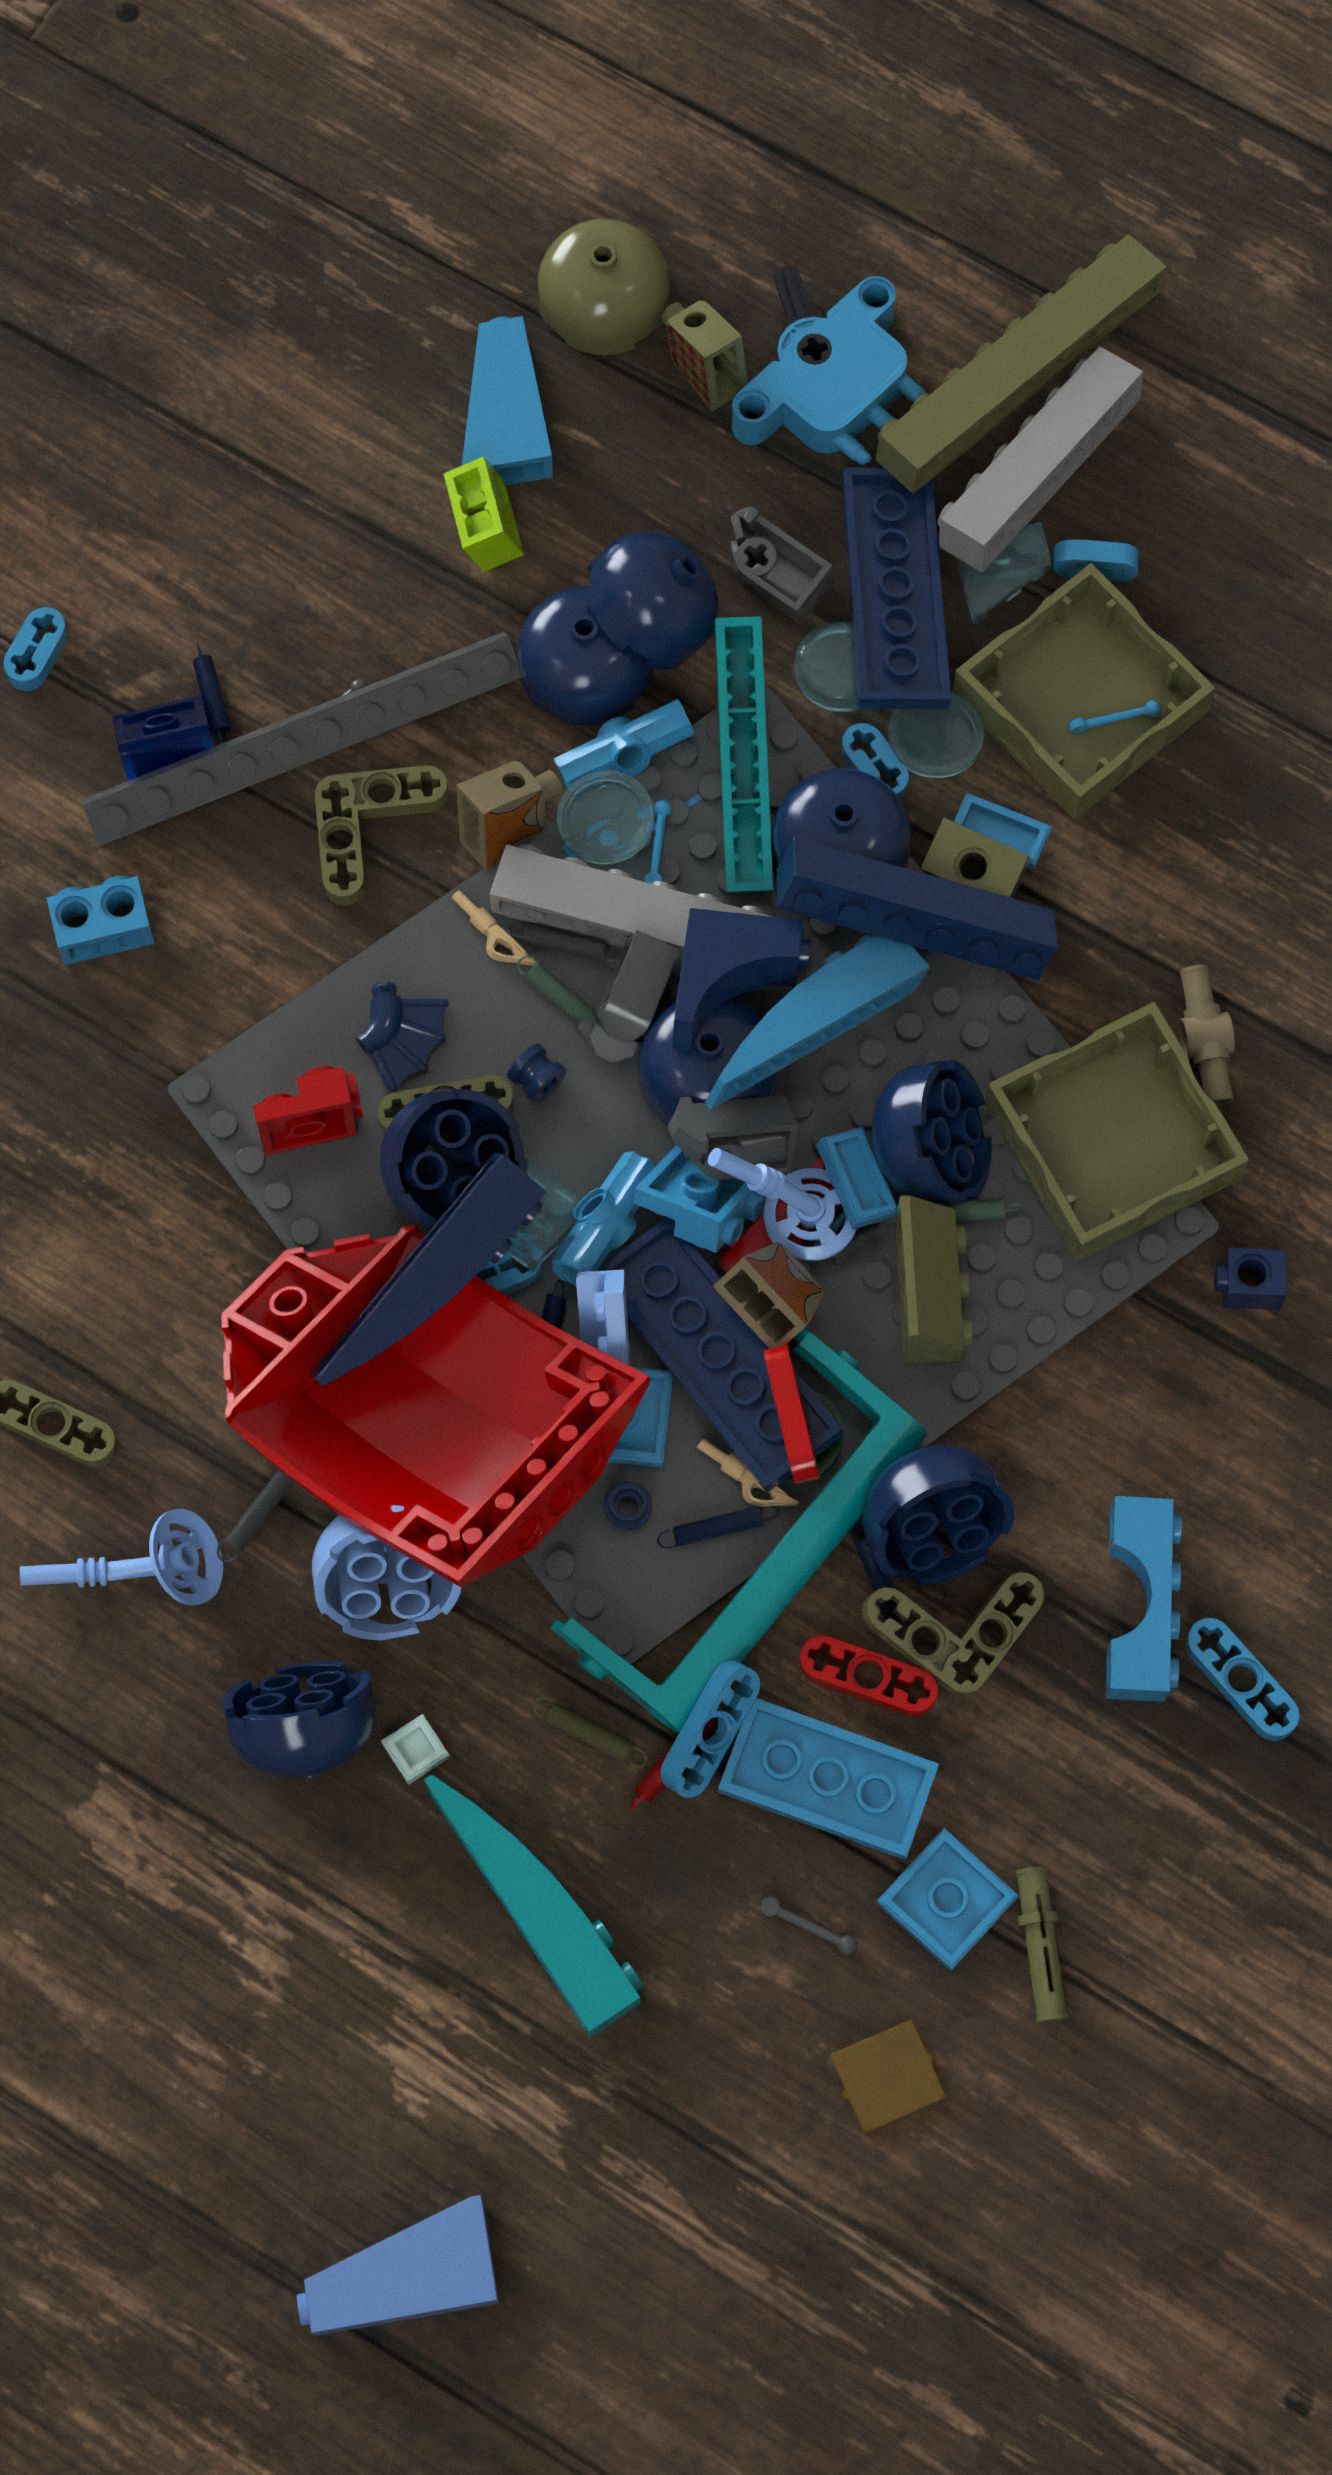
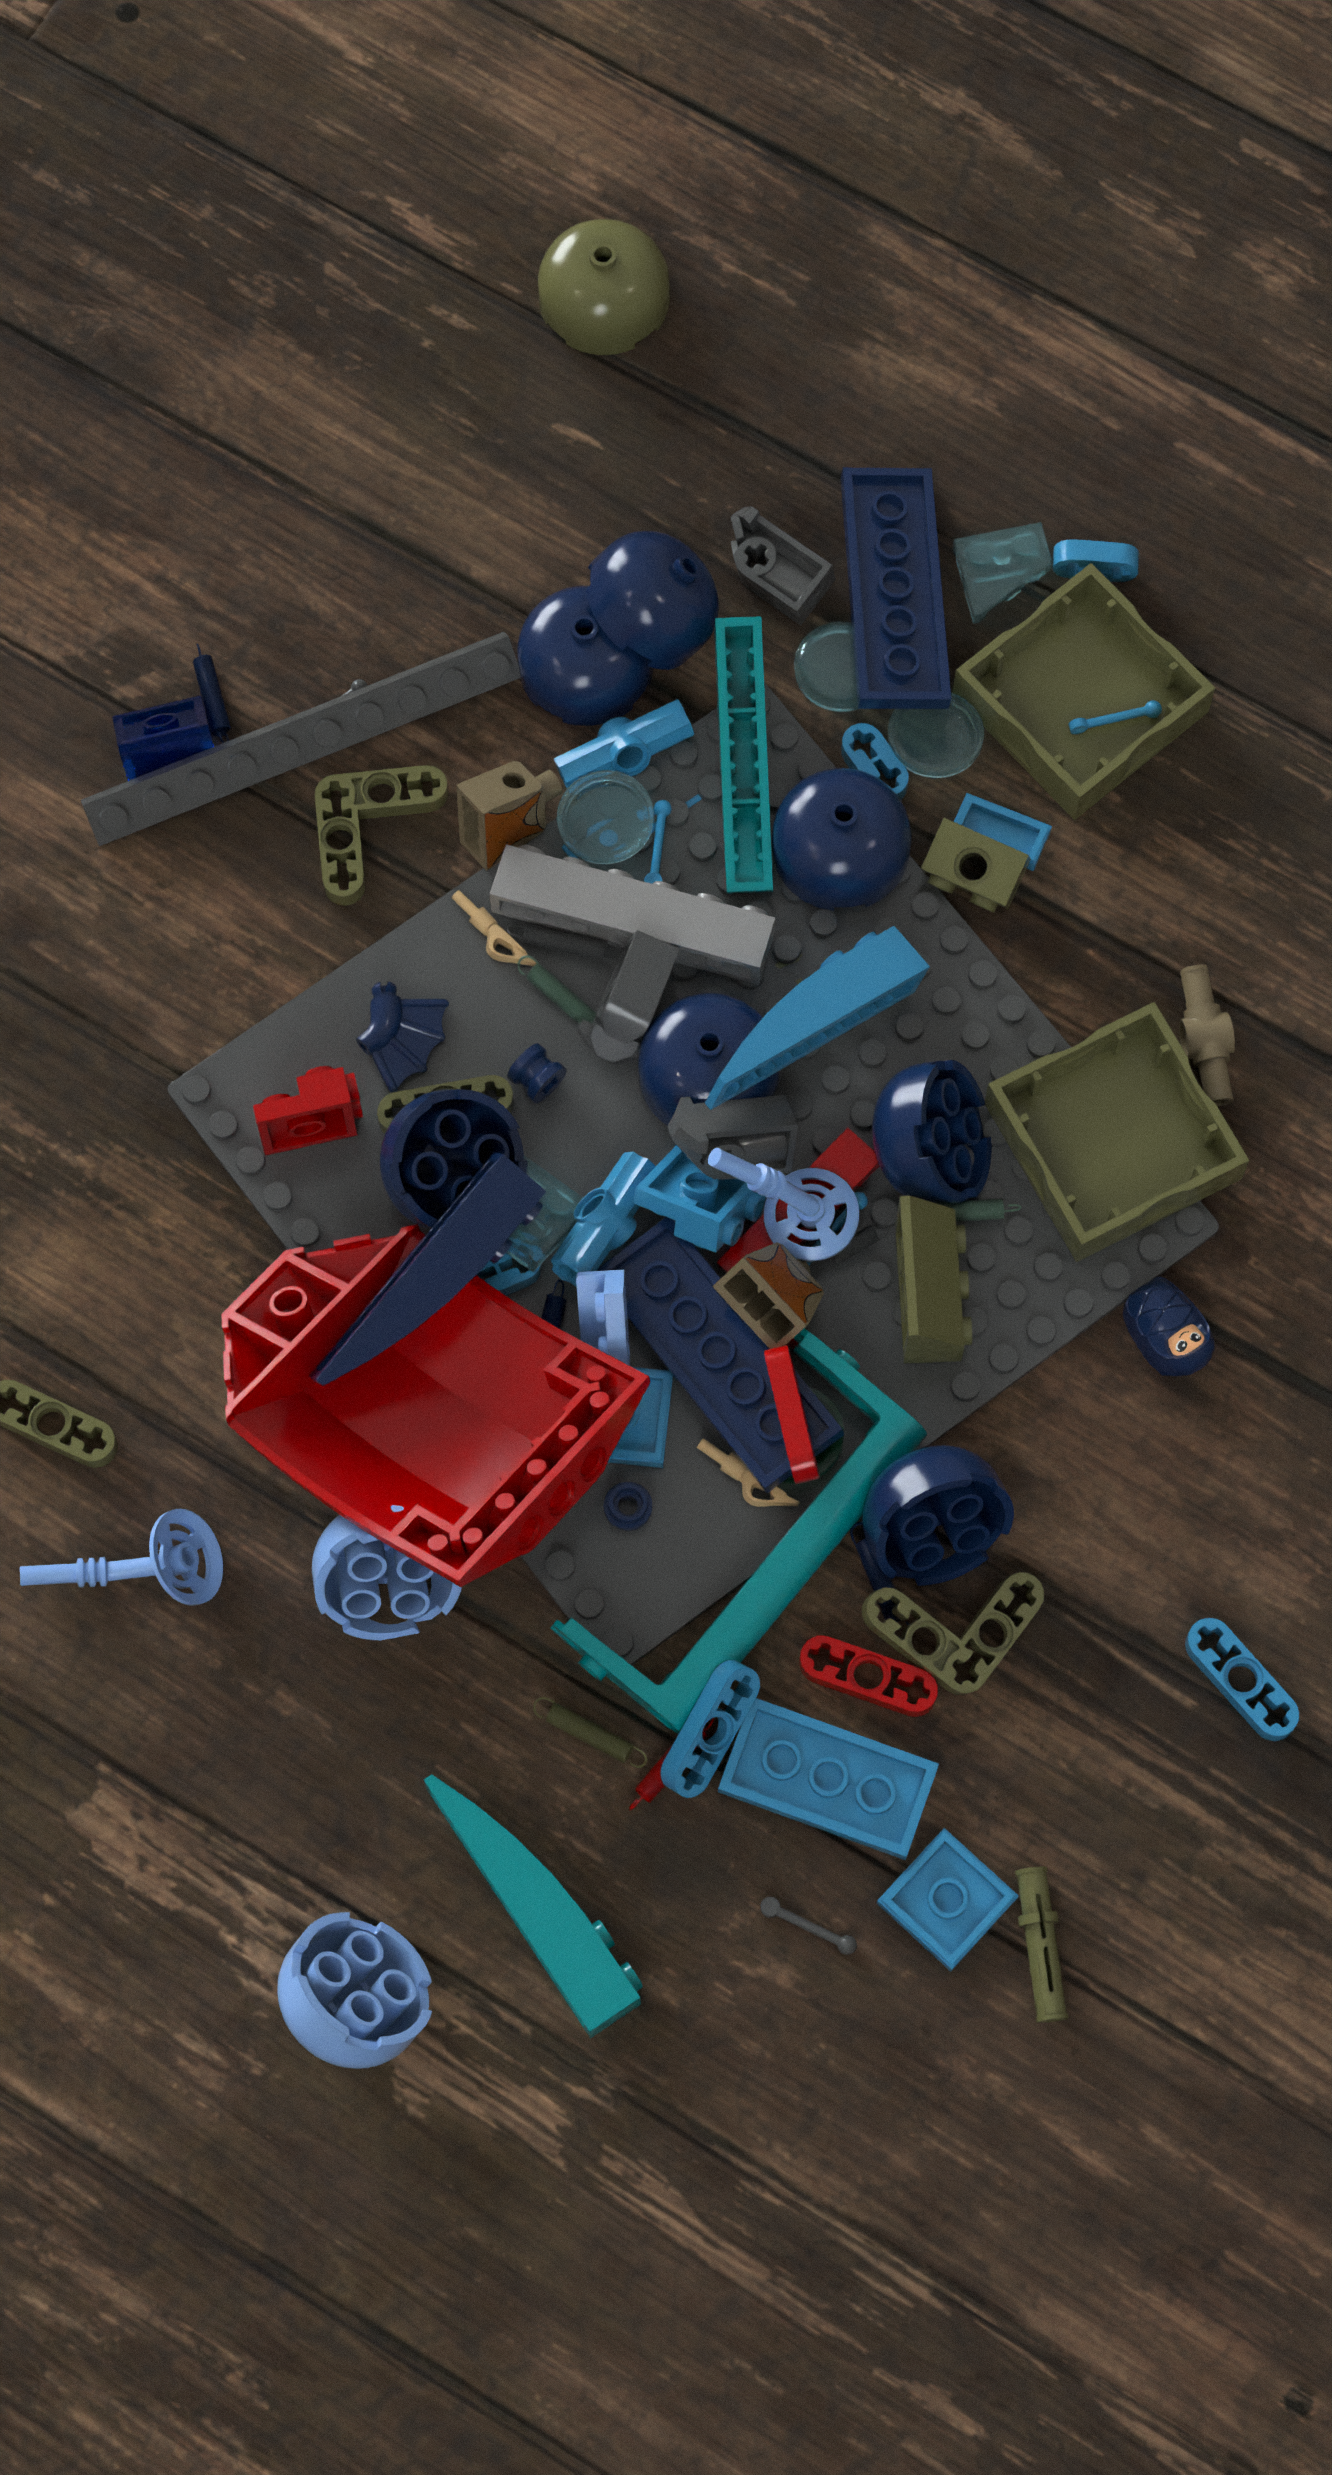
dark azure beam [3,607,68,691] -> none
dark azure brick [46,876,155,965] -> none
dark grey piece [216,1469,294,1563] -> none
dark blue cylinder [222,1661,376,1778] -> none
medium blue slope [297,2195,499,2336] -> none
light aqua tile [381,1714,450,1785] -> none
lime brick [444,456,524,572] -> none
dark azure slope [462,316,553,486] -> none
dark blue piece [657,1506,779,1549] -> none
olive torso [661,301,748,411] -> none
dark blue arch [672,908,811,1051] -> none
dark azure piece [731,266,926,466] -> none
dark blue brick [777,837,1058,980] -> none
dark azure tile [816,1126,898,1230] -> none
clear yellow piece [830,2019,946,2134] -> none
olive brick [875,234,1167,494] -> none
light grey brick [938,346,1143,573] -> none
dark azure arch [1105,1496,1182,1702] -> none
dark blue brick [1214,1248,1287,1310] -> none
none -> light blue cylinder [277,1912,432,2069]
none -> dark blue piece [1123,1277,1215,1376]

